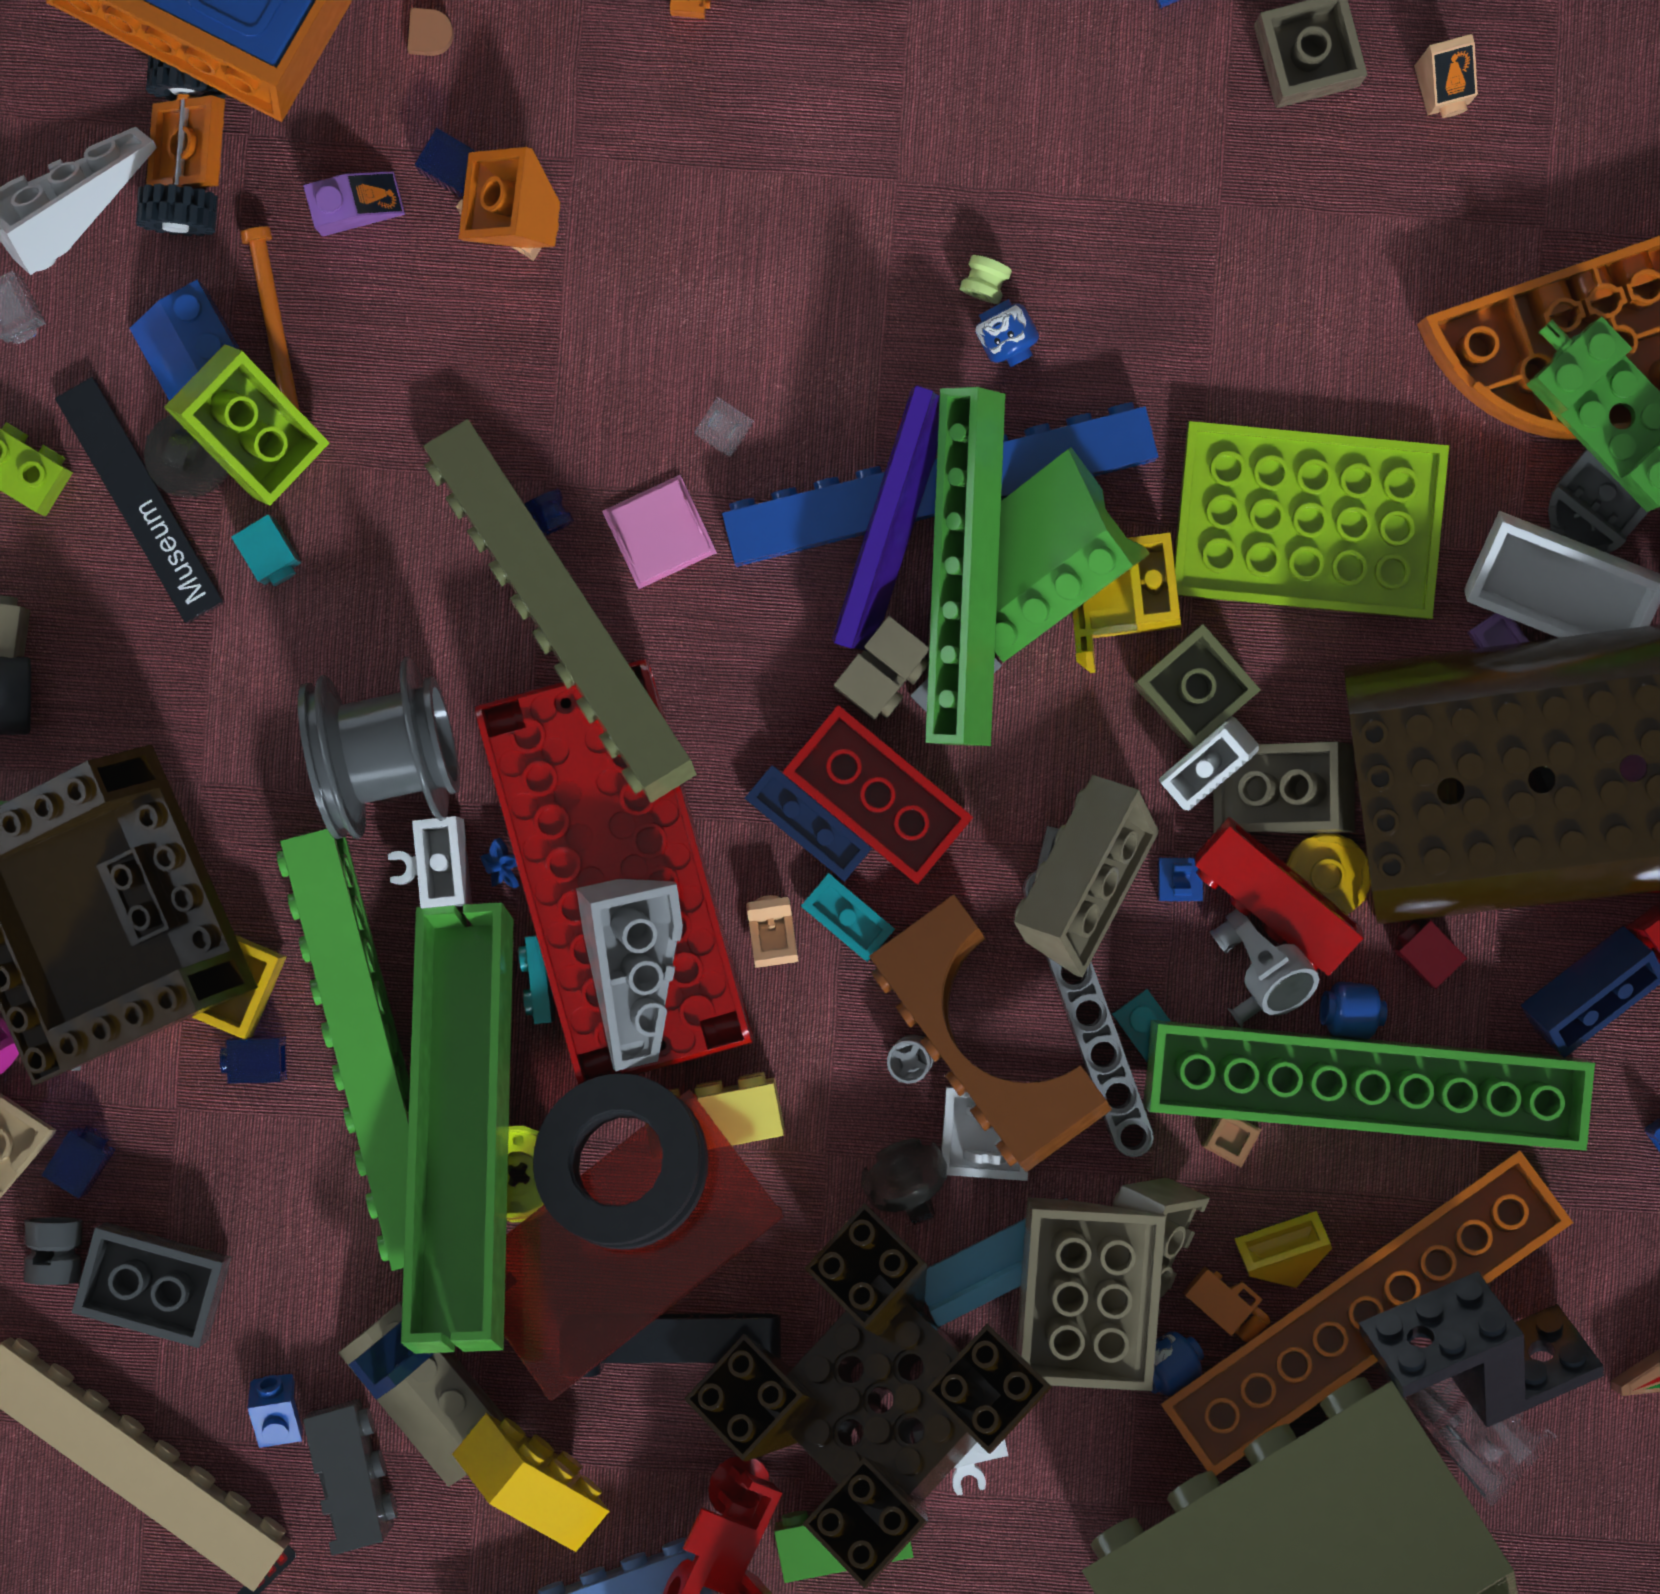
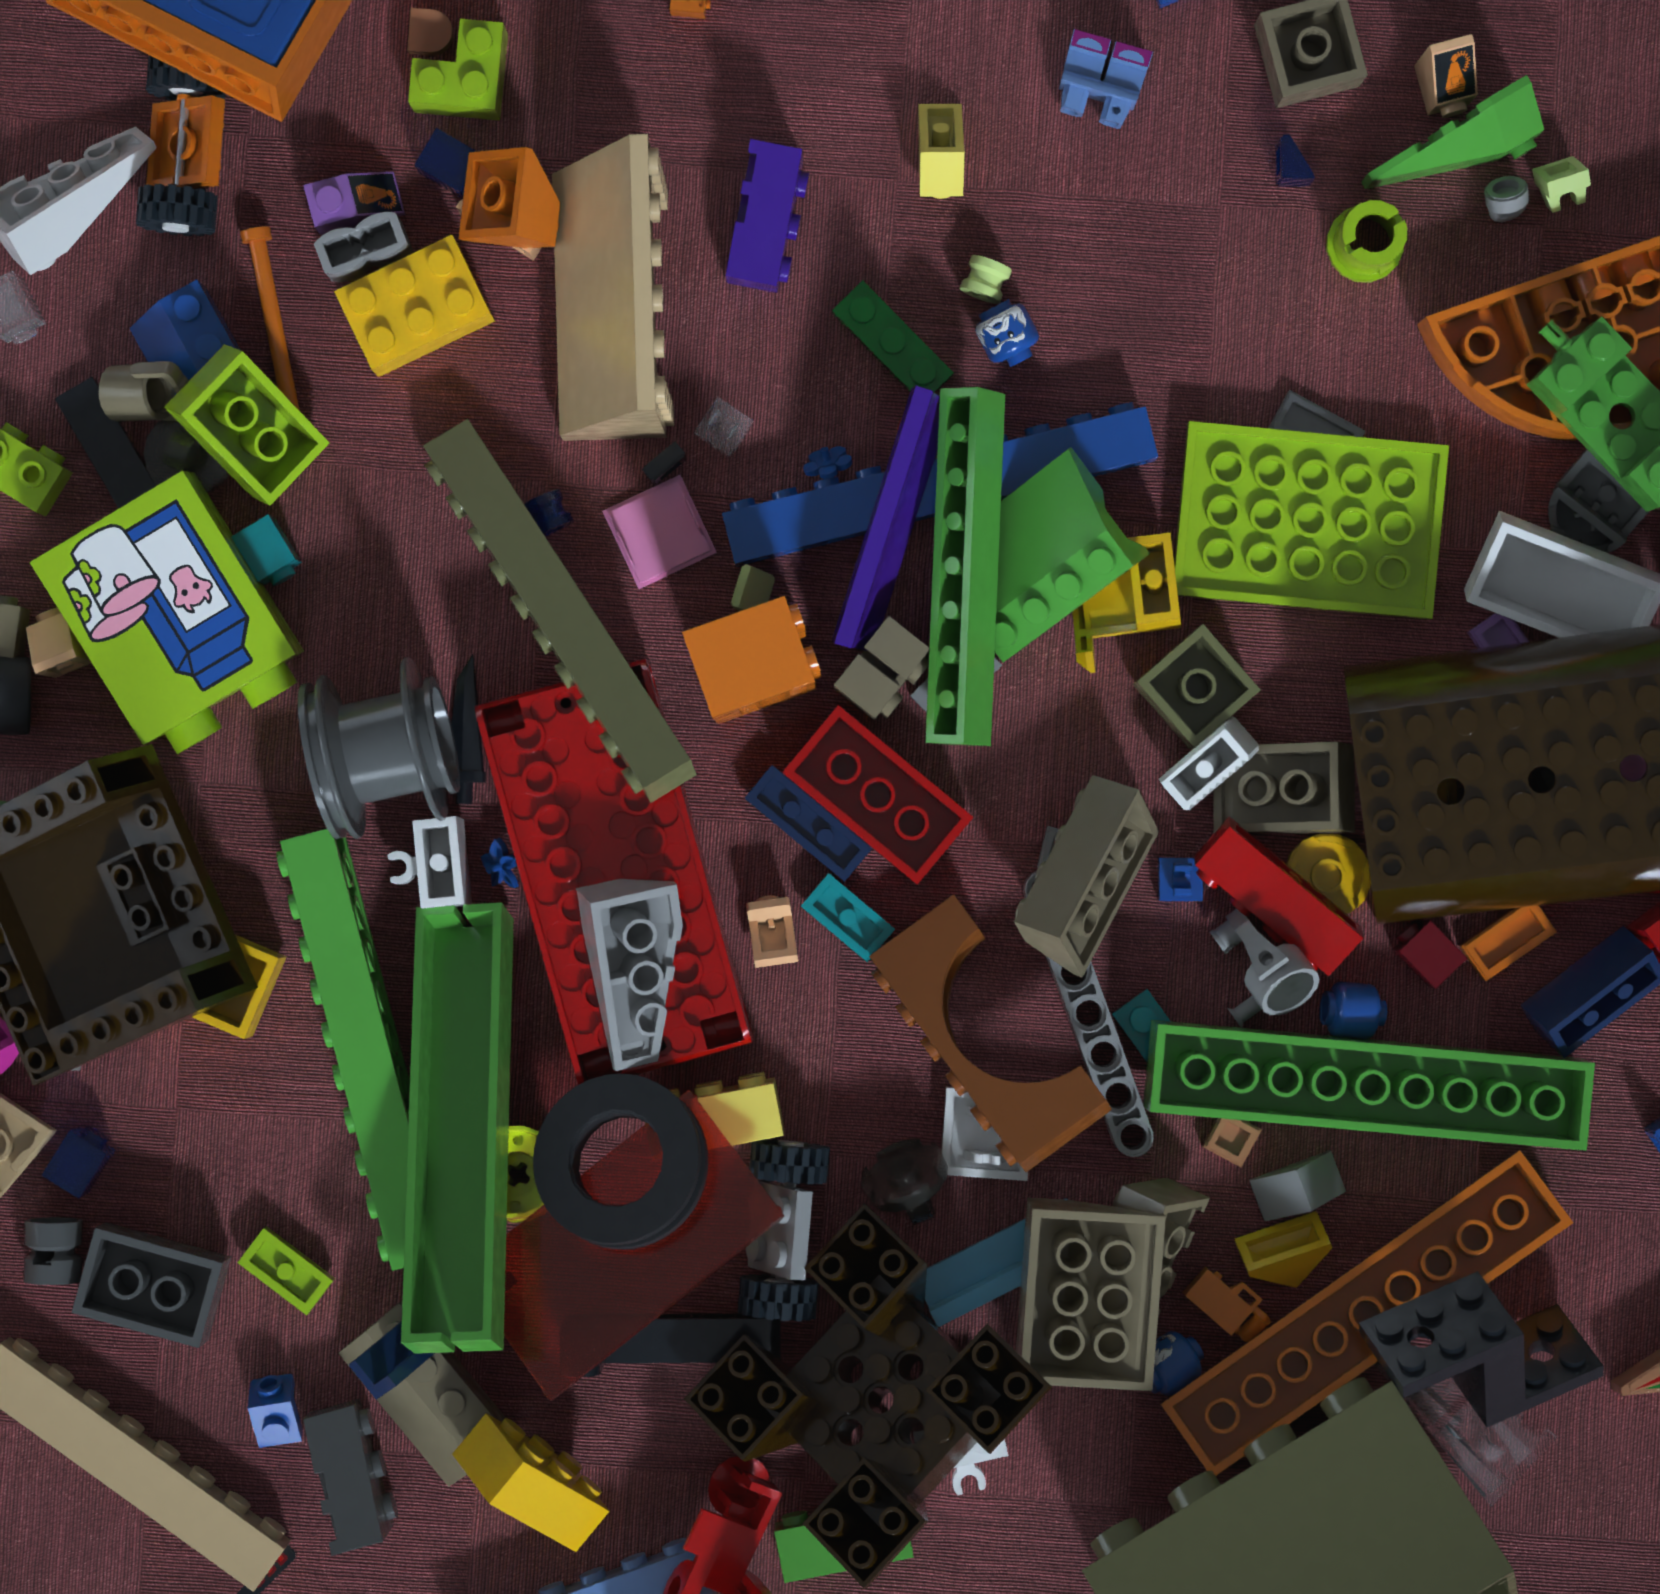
clear blue brick [220,1036,287,1084] -> none
teal plate [519,935,555,1024] -> none
light grey wheel [887,1034,934,1084] -> none
none -> light nougat slope [26,608,92,678]
none -> brick [30,470,304,754]
none -> dark tan piece [99,361,189,422]
none -> lime plate [237,1226,336,1316]
none -> light grey brick [314,212,413,282]
none -> yellow brick [334,235,495,377]
none -> lime brick [408,19,508,121]
none -> black bar [451,654,486,805]
none -> tan slope [552,134,674,441]
none -> black tile [642,441,687,485]
none -> orange brick [682,596,821,724]
none -> dark purple wedge [725,139,810,293]
none -> yellowish green slope [731,564,775,611]
none -> plate [737,1140,830,1321]
none -> blue plant [803,446,853,479]
none -> green plate [832,280,954,393]
none -> light yellow slope [918,104,965,199]
none -> medium blue hips [1059,29,1153,129]
none -> light grey slope [1249,1150,1346,1221]
none -> flat silver tile [1268,390,1366,437]
none -> clear blue slope [1276,135,1315,187]
none -> lime piece [1326,200,1407,283]
none -> bright green wedge [1361,75,1545,189]
none -> orange tile [1458,905,1557,981]
none -> light grey tile [1484,176,1529,223]
none -> yellowish green tile [1532,156,1591,213]

